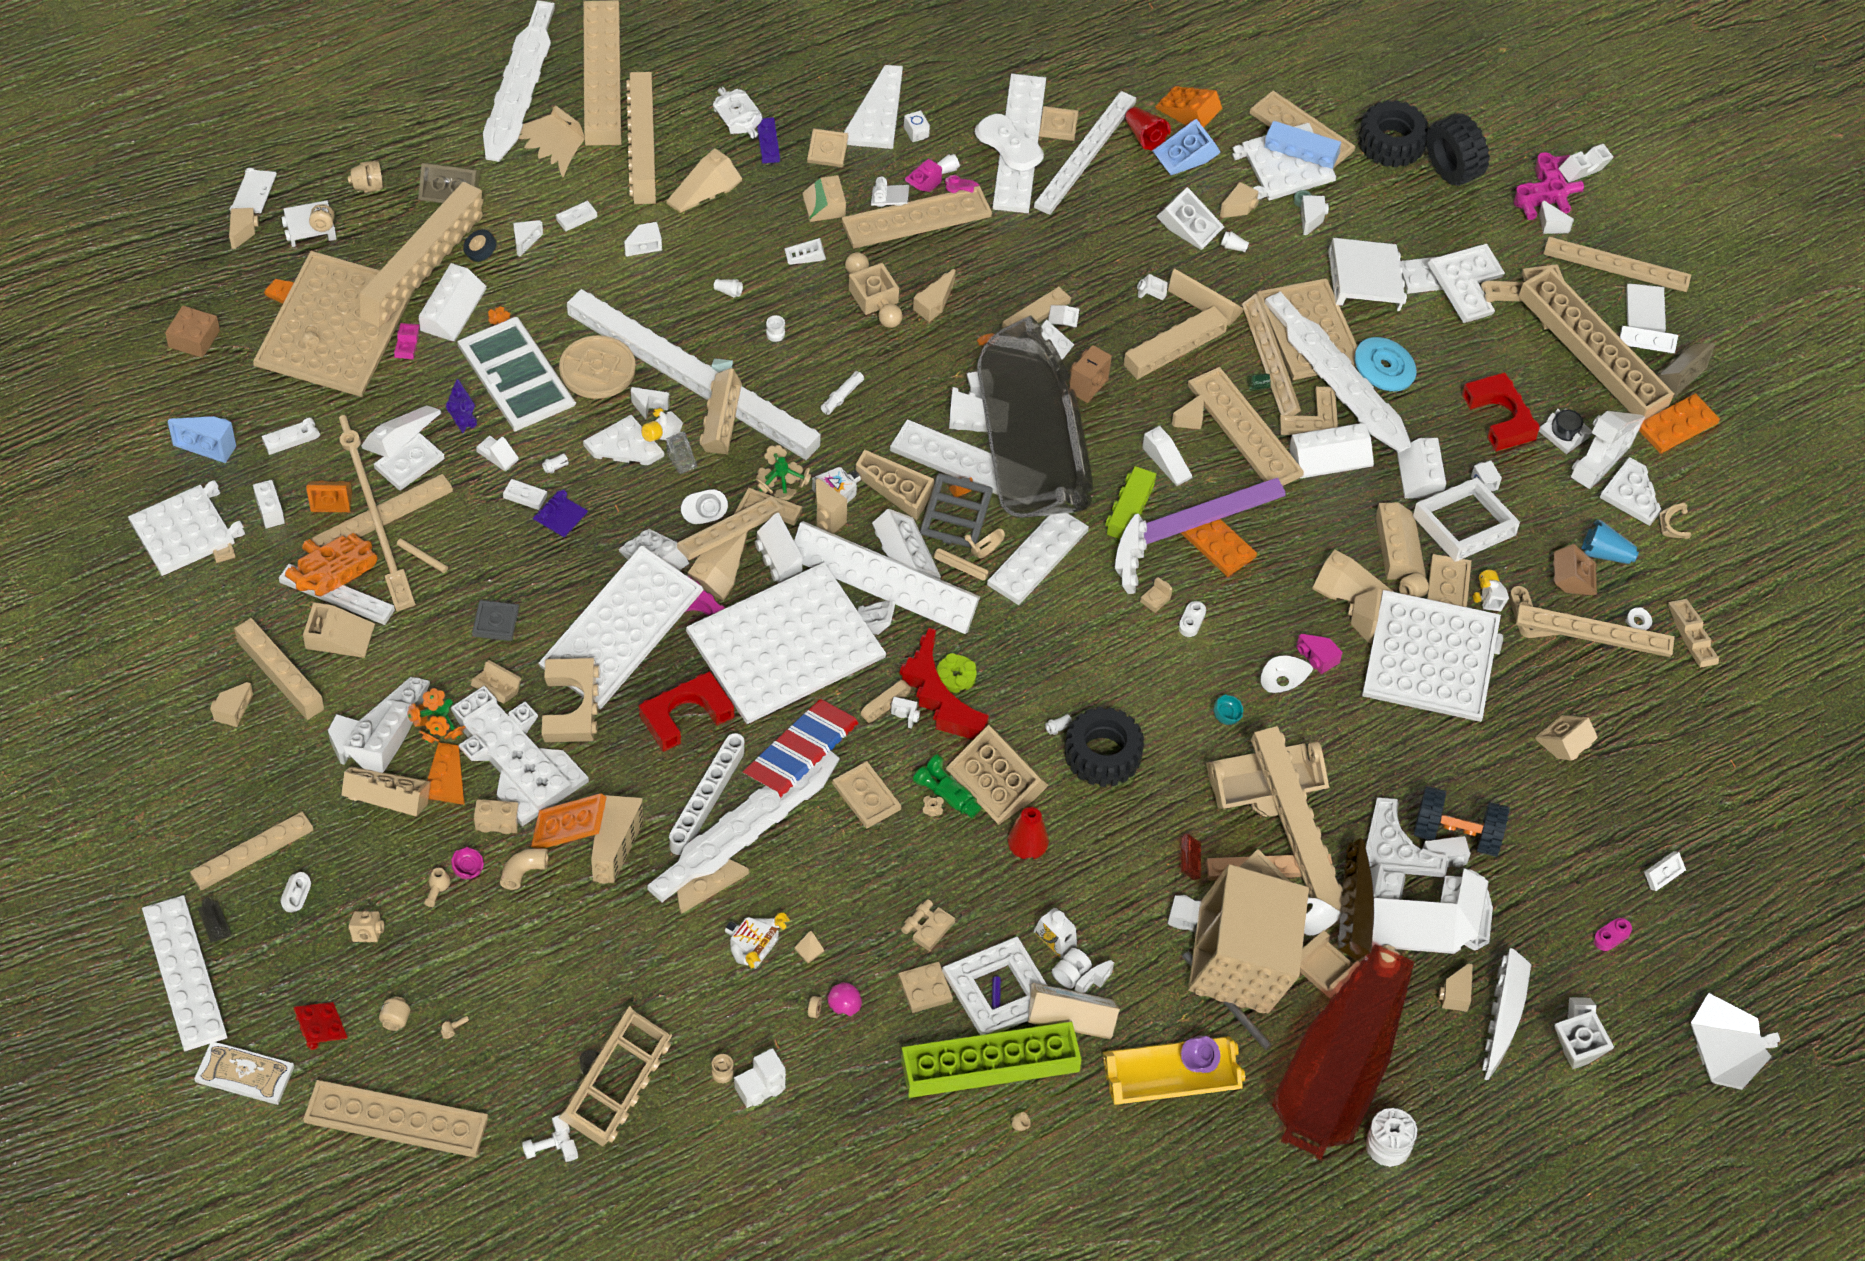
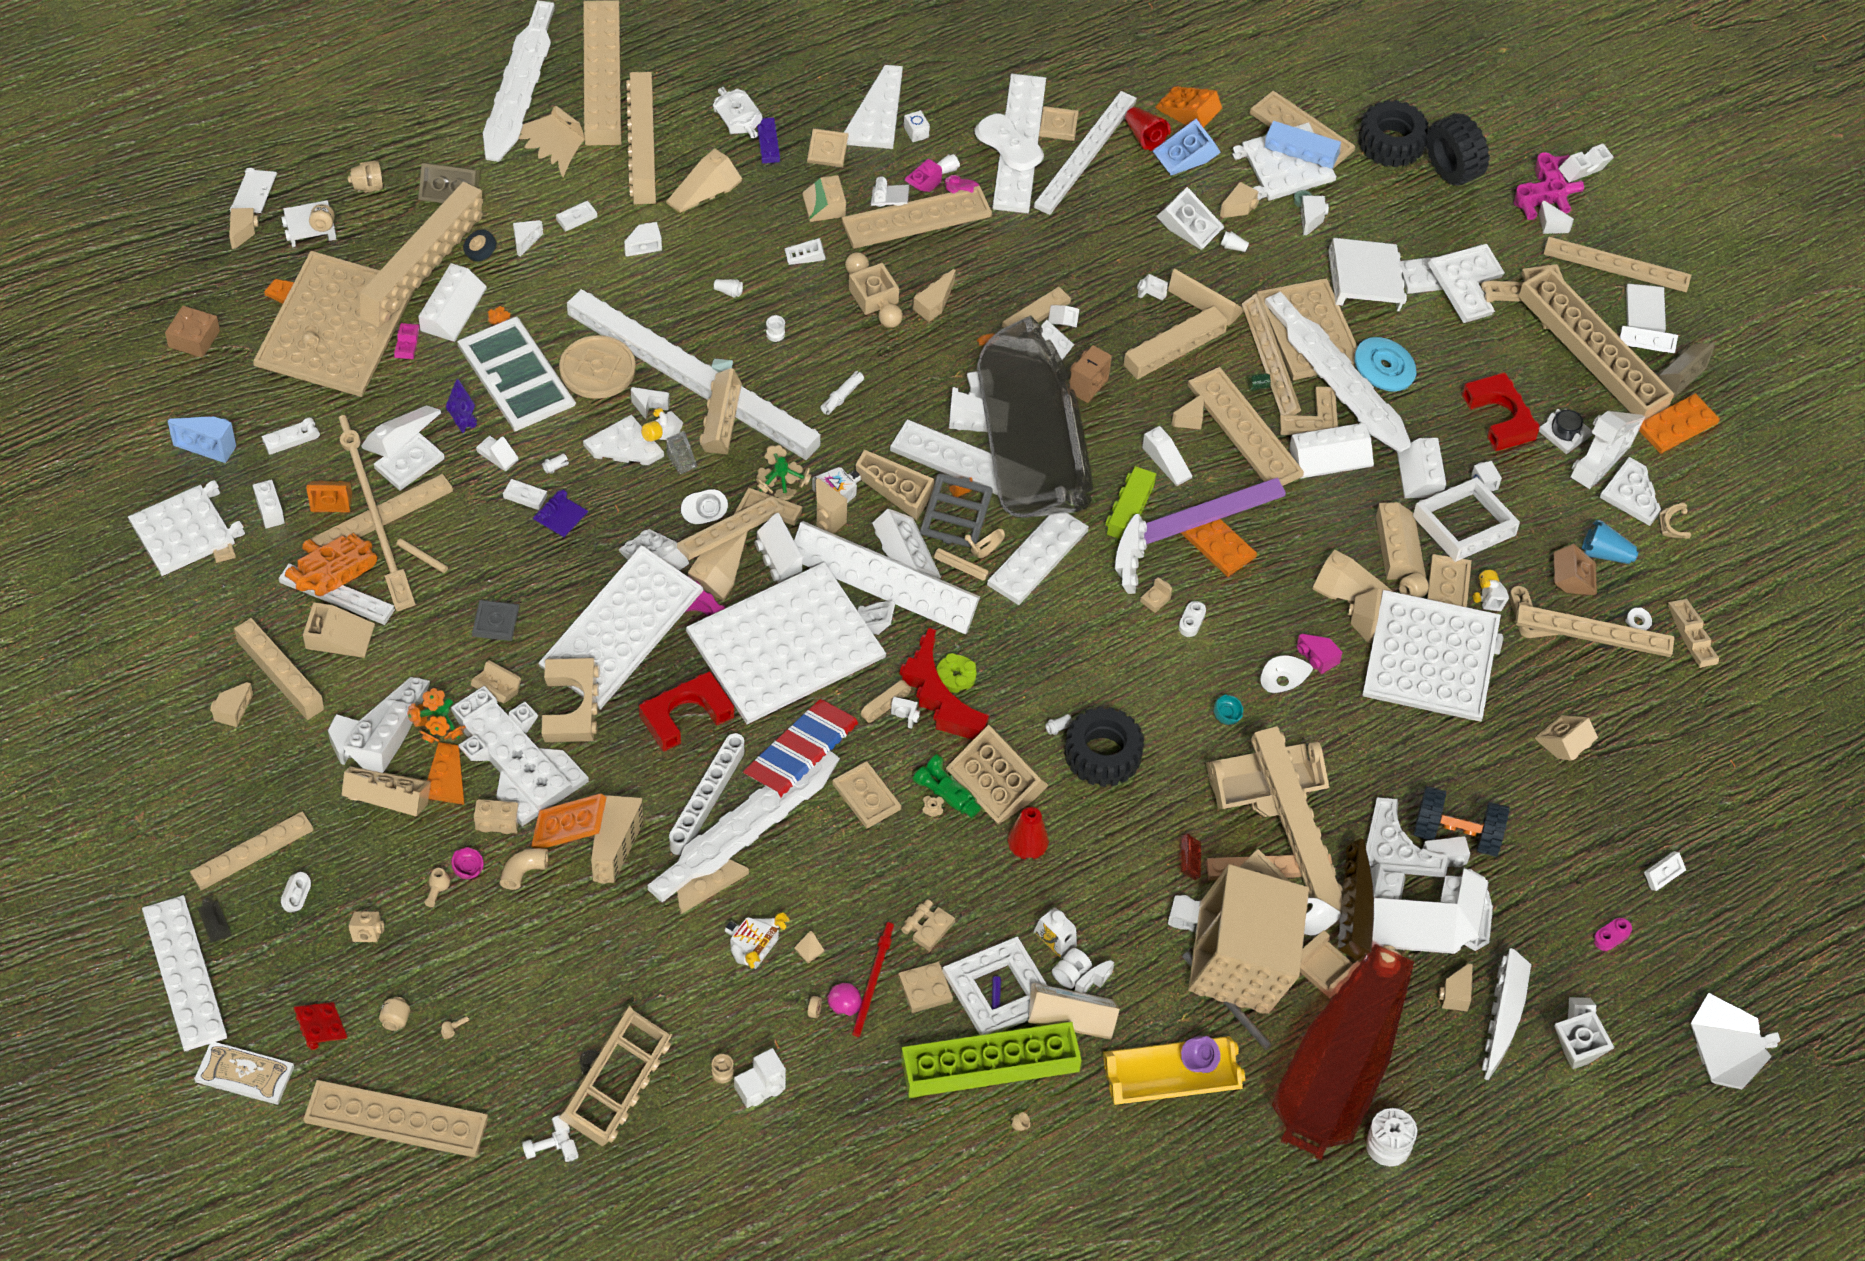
none -> red bar [852,922,894,1037]

